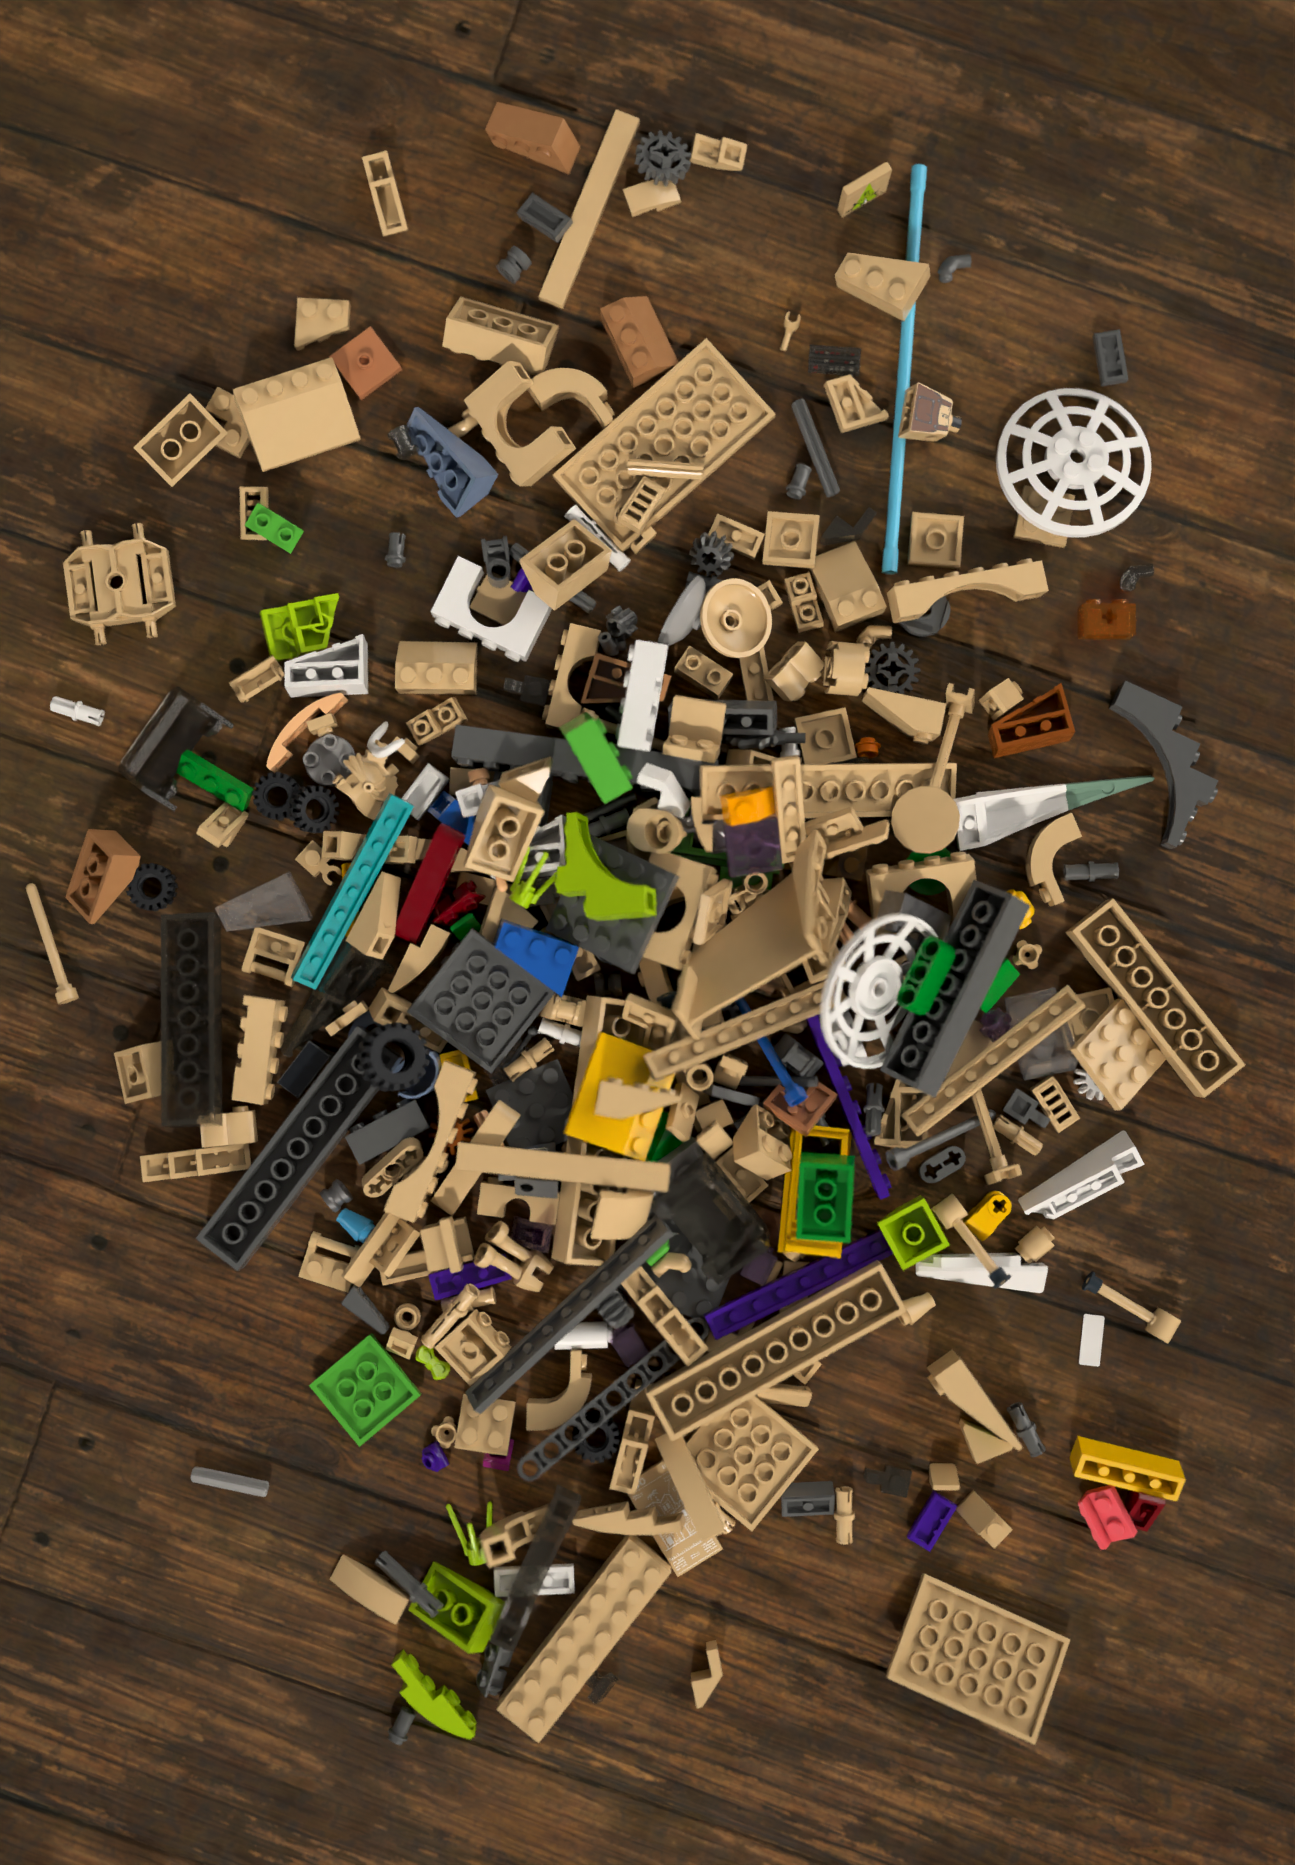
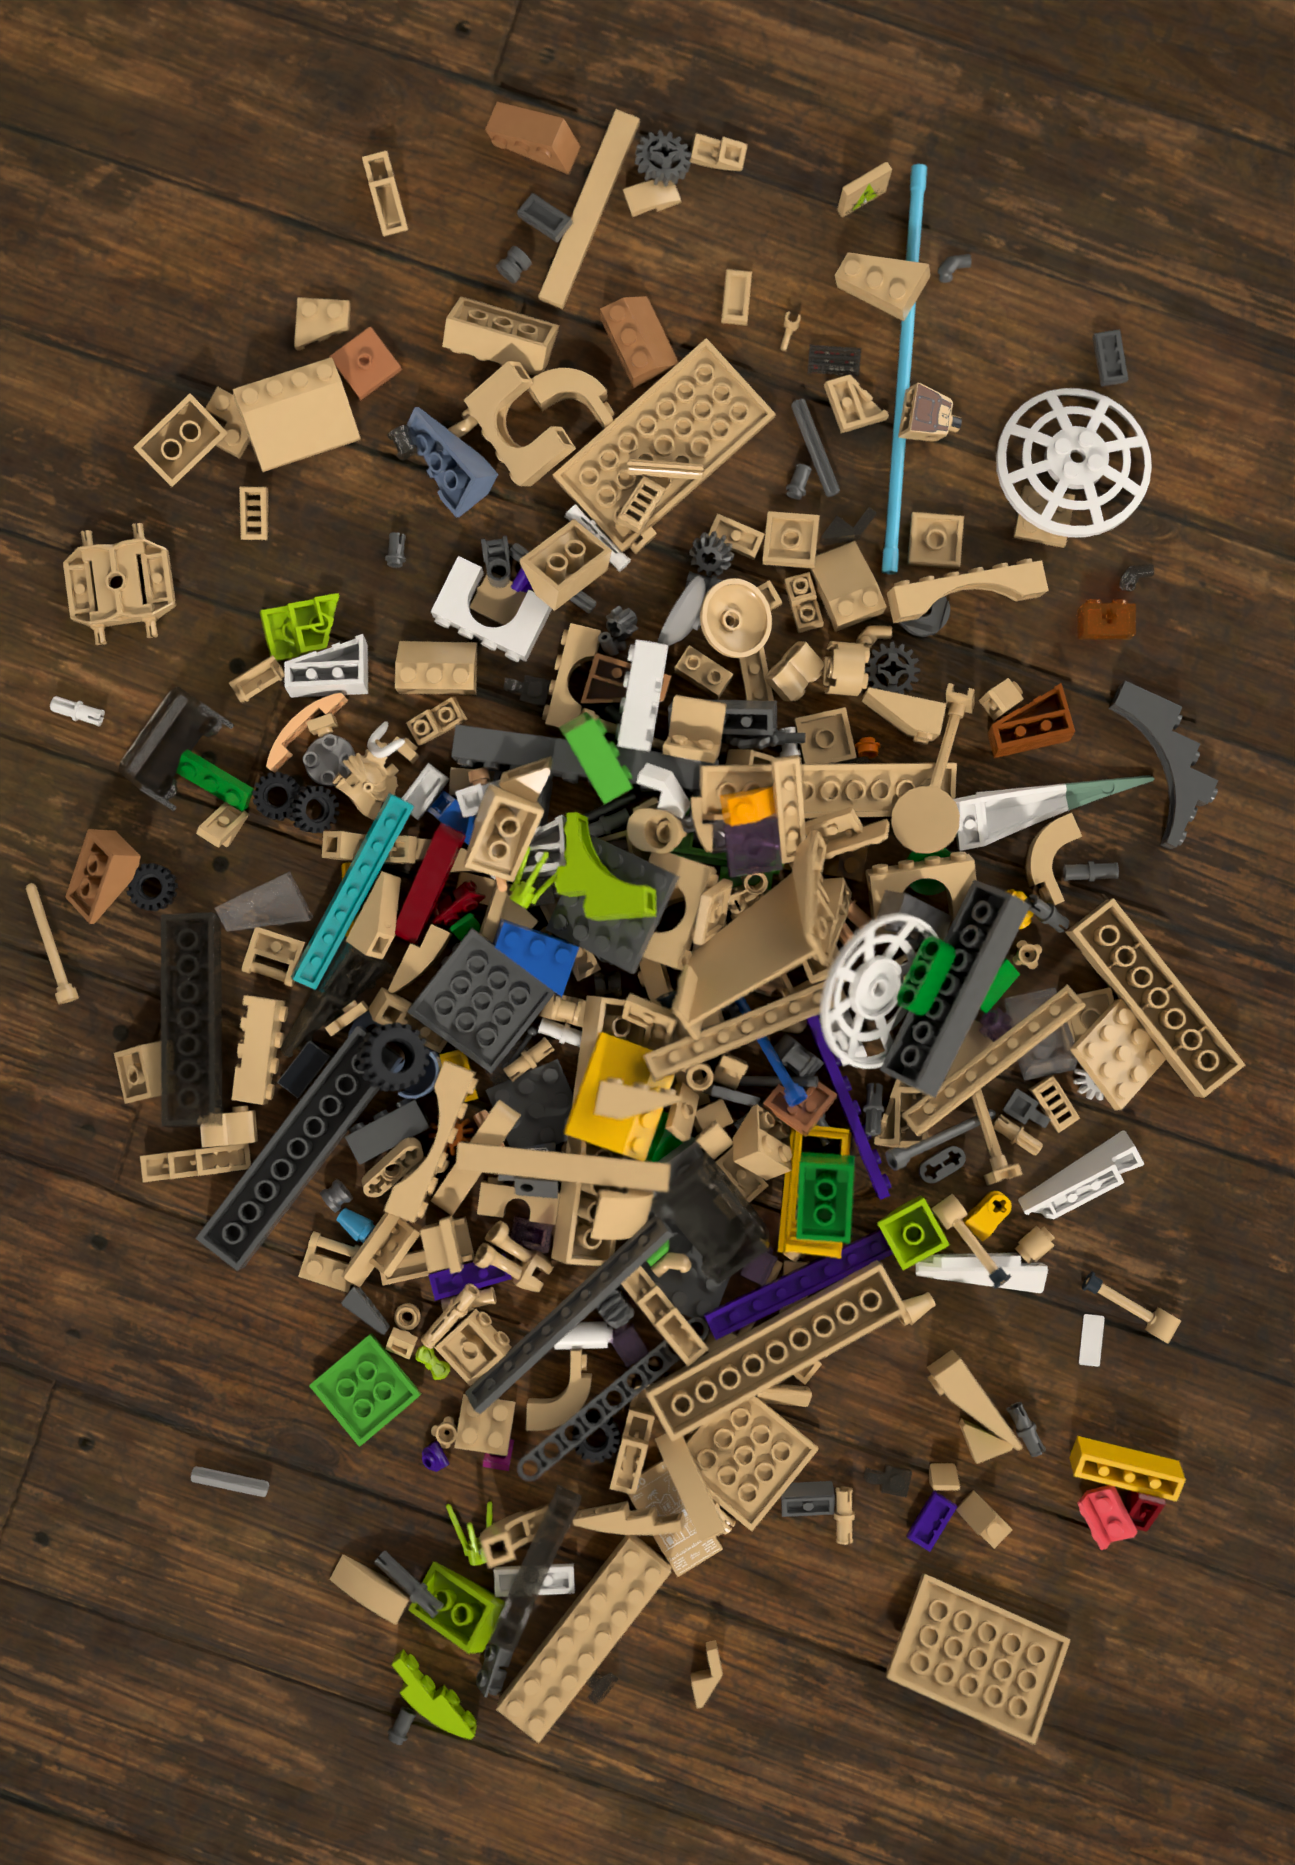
bright green brick [244,503,304,554] -> none
tan plate [295,840,342,886] -> none
none -> tan tile [721,269,752,325]
none -> dark grey pin [1025,894,1069,932]

